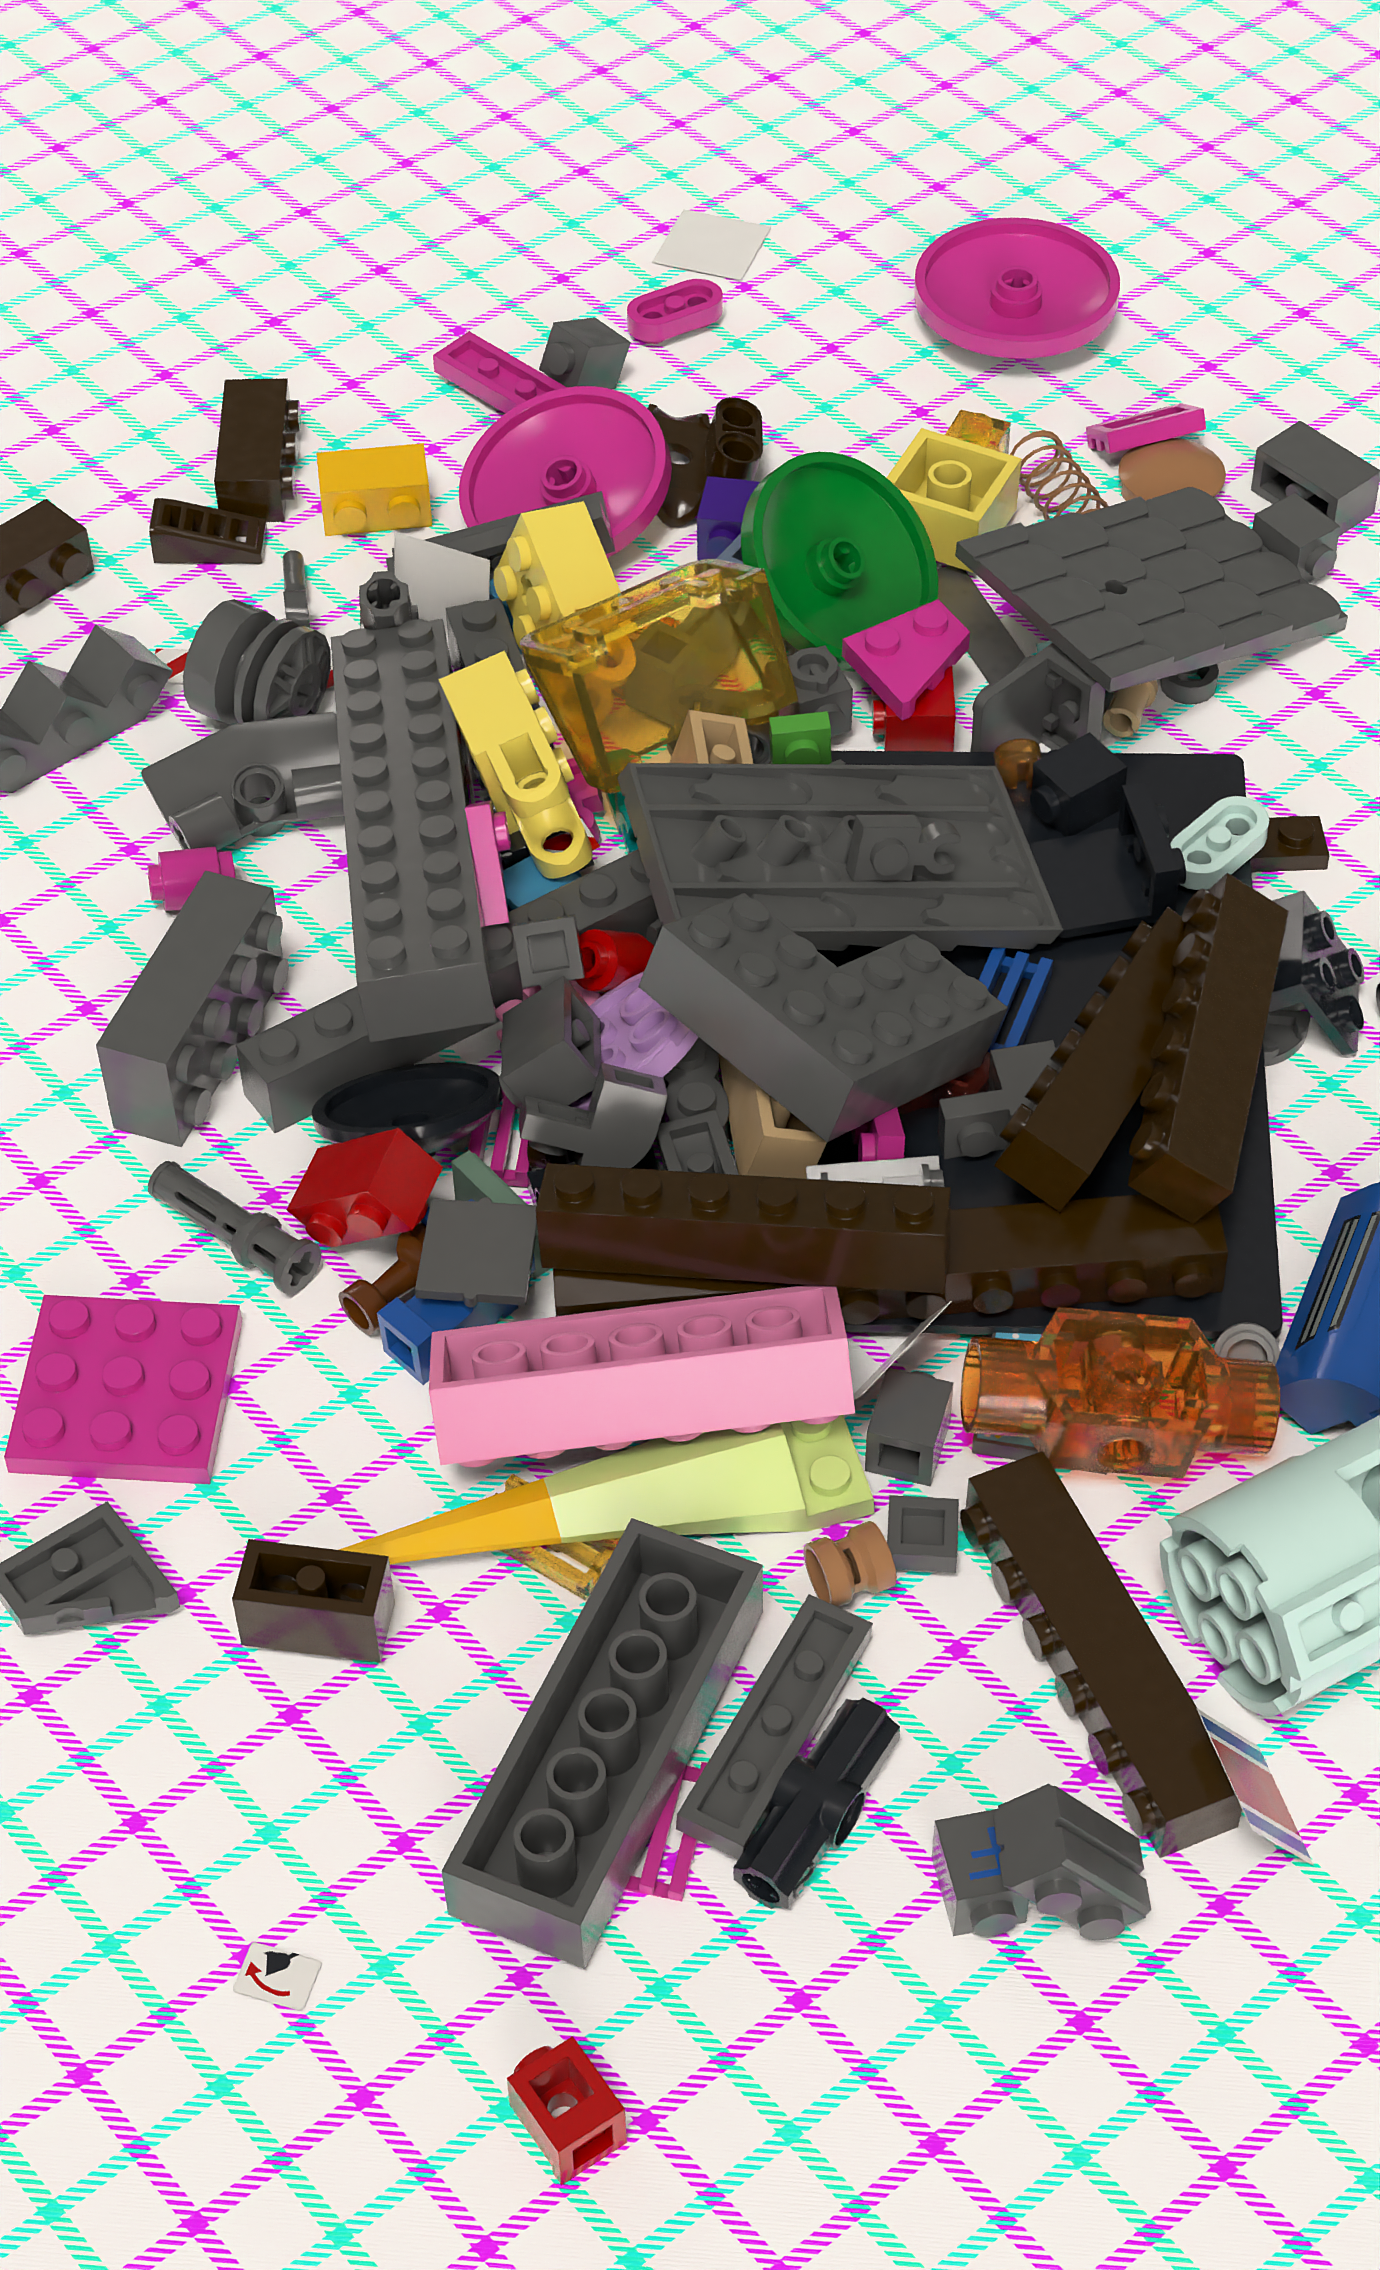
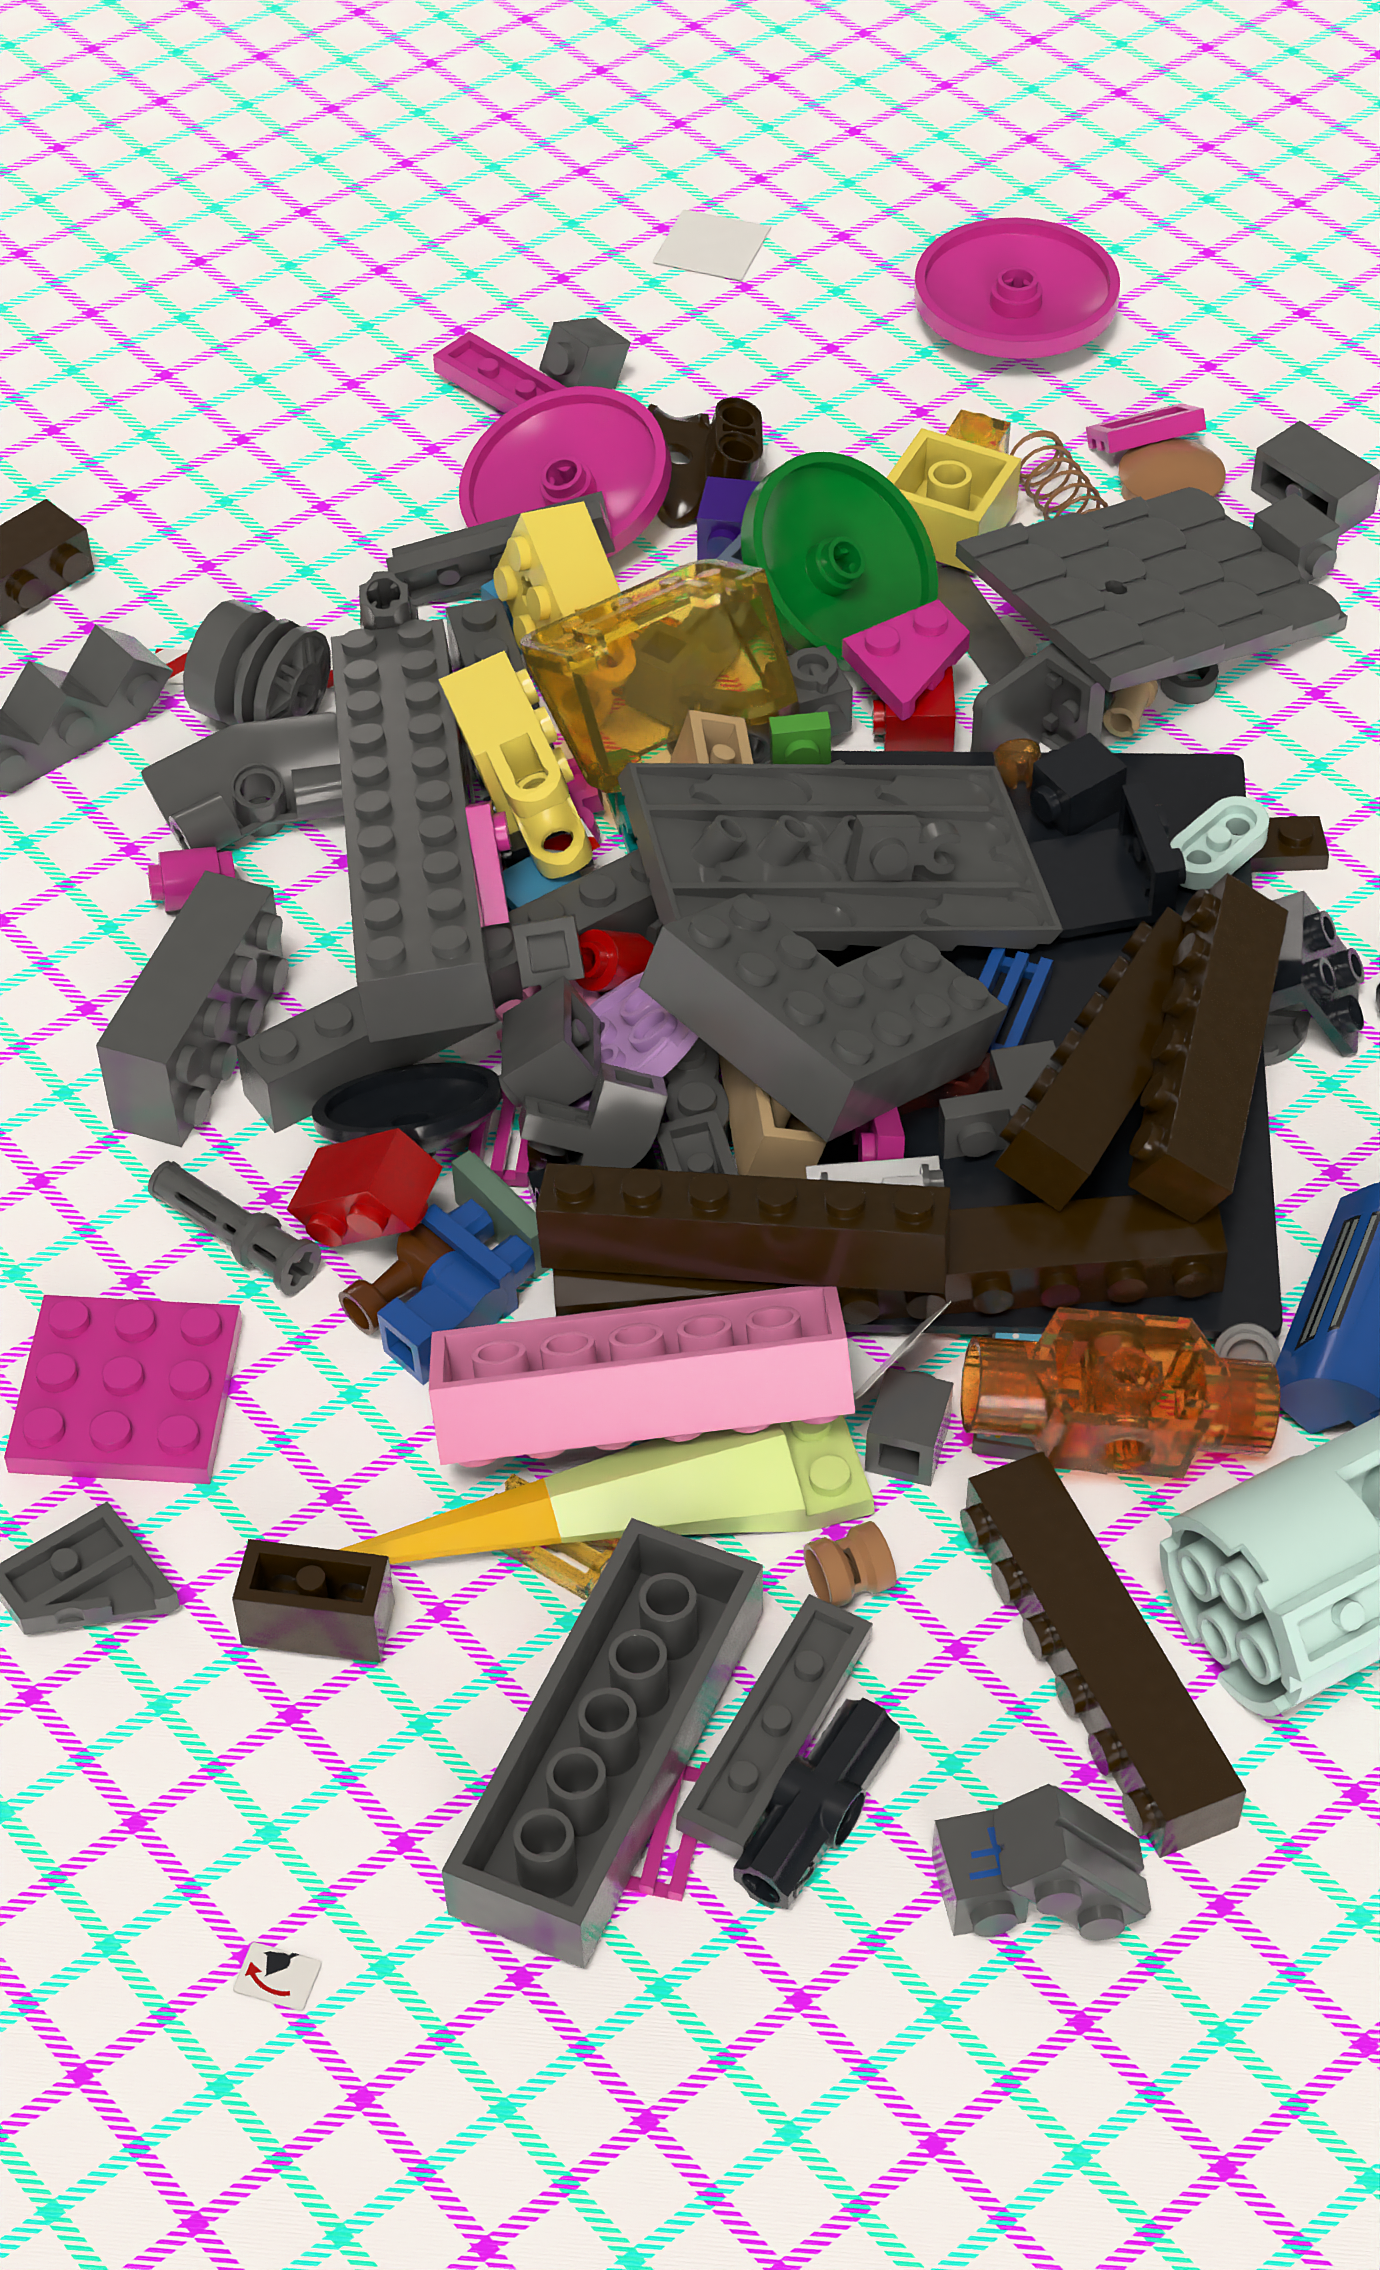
dark brown slope [149,498,267,563] -> none
dark brown brick [214,378,301,522] -> none
dark grey piece [282,550,310,628] -> none
yellow brick [316,443,432,536] -> none
white sticker [394,531,490,638] -> none
dark grey piece [415,1197,537,1307] -> none
red brick [506,2036,627,2186] -> none
dark pink plate [627,279,723,344] -> none
dark grey plate [887,1495,959,1573] -> none
sticker [1197,1708,1314,1866] -> none

